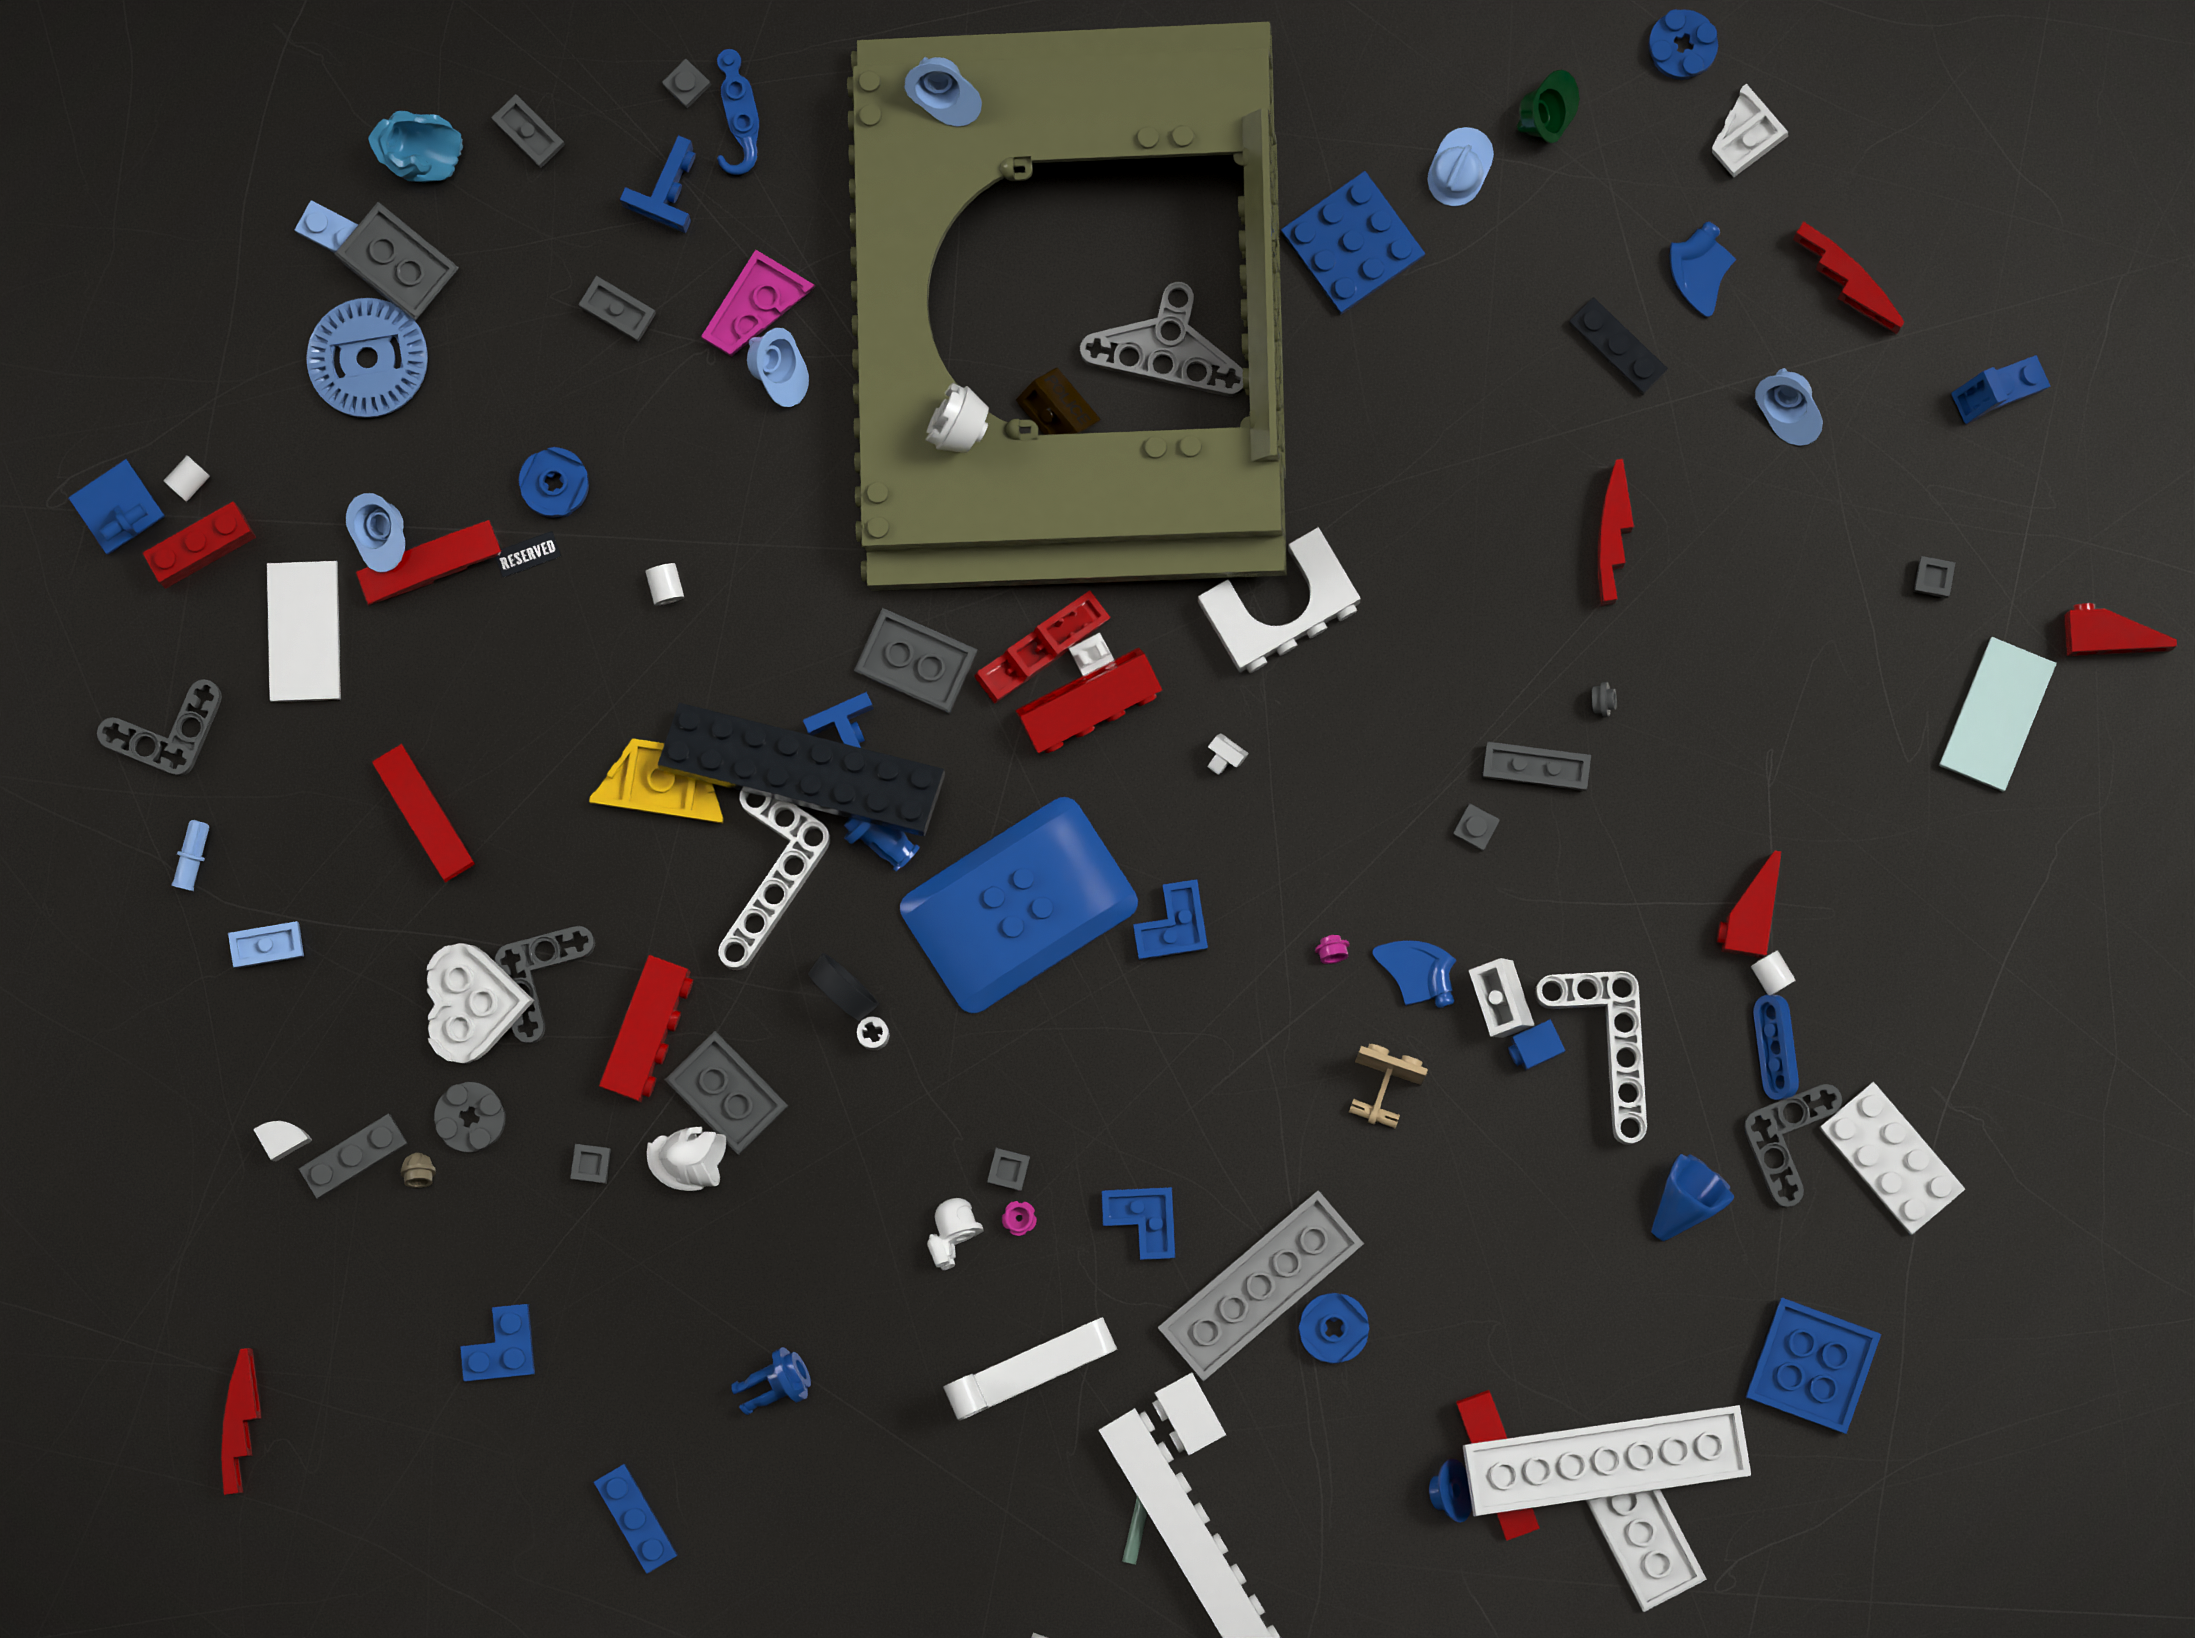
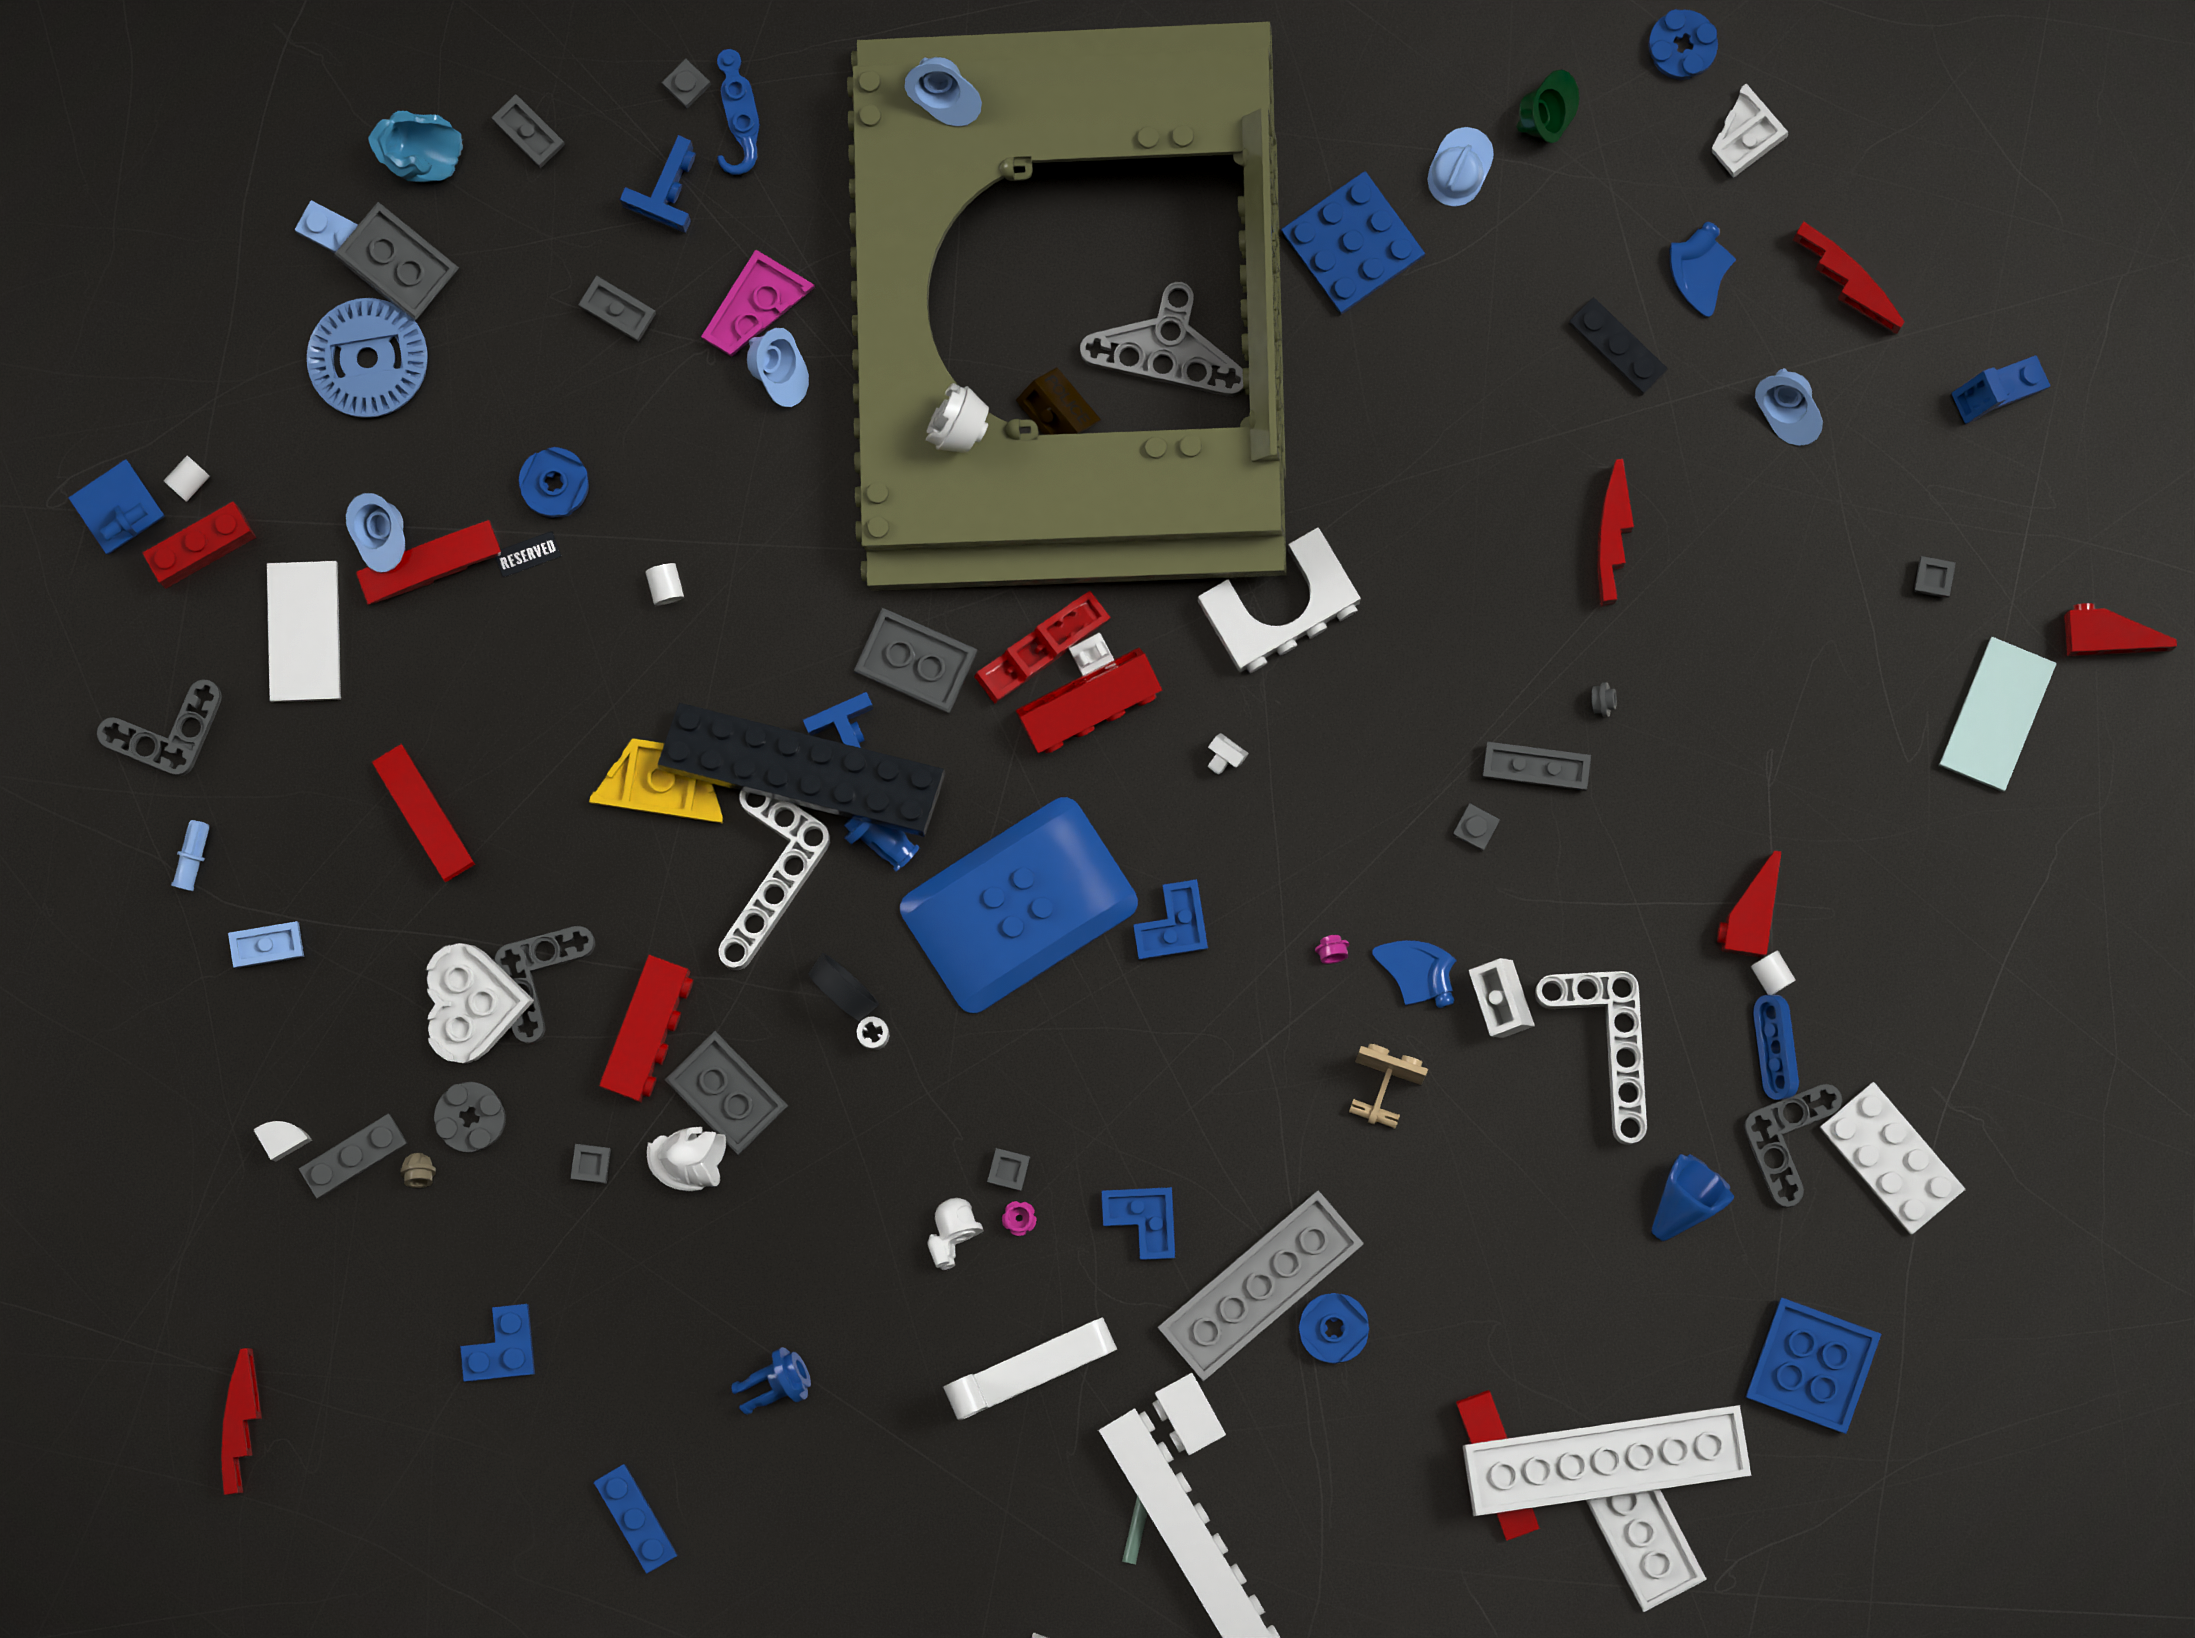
blue piece [1429,1459,1472,1522] -> none
blue brick [1508,1019,1565,1071] -> none

